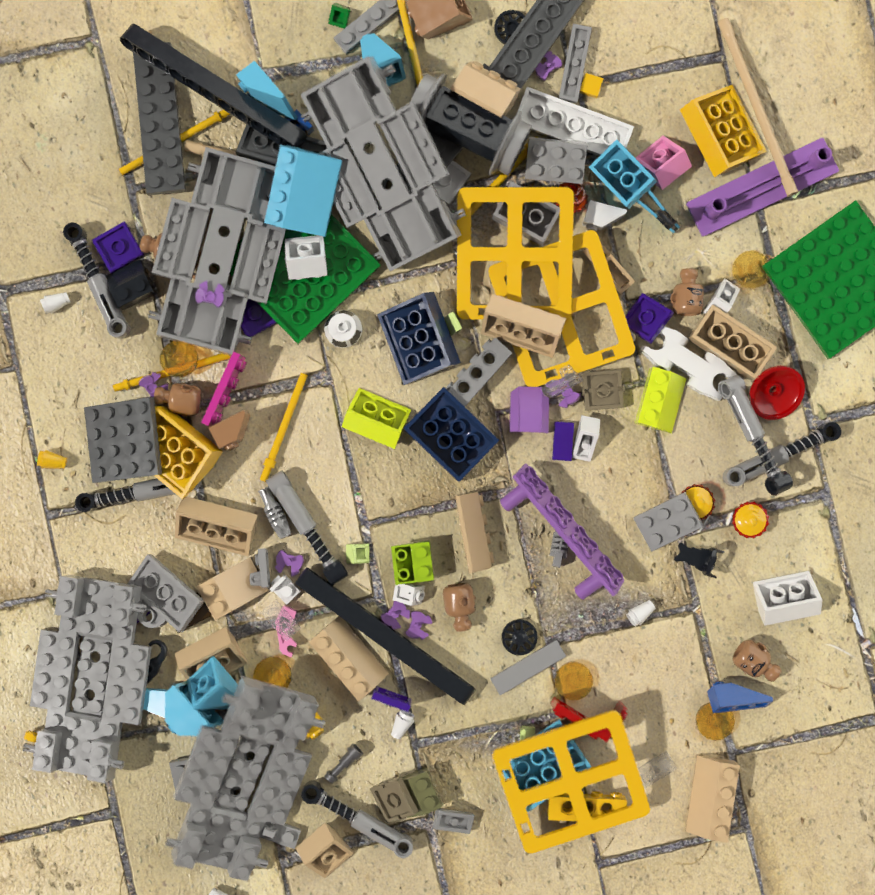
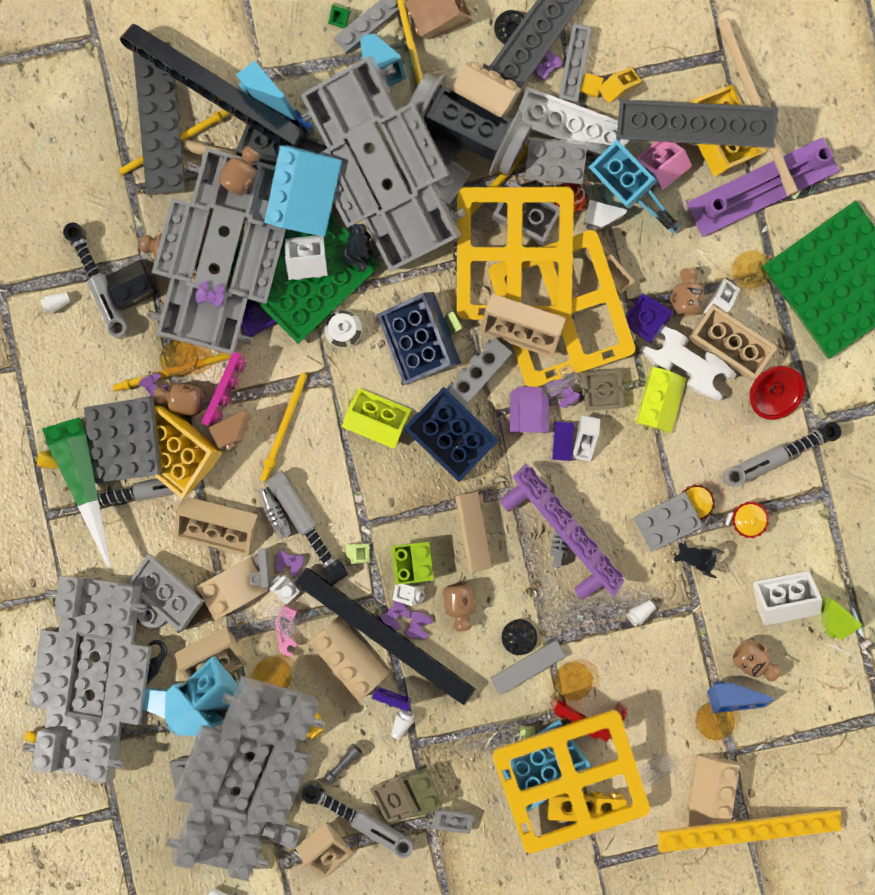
dark purple tile [92,221,145,273] -> none
piece [718,375,793,496] -> none
none -> green plate [42,417,110,567]
none -> medium nougat piece [219,146,260,196]
none -> black hair [342,224,371,273]
none -> yellow slope [598,67,642,104]
none -> dark grey plate [616,99,778,148]
none -> yellow plate [657,809,842,853]
none -> lime slope [820,596,862,640]

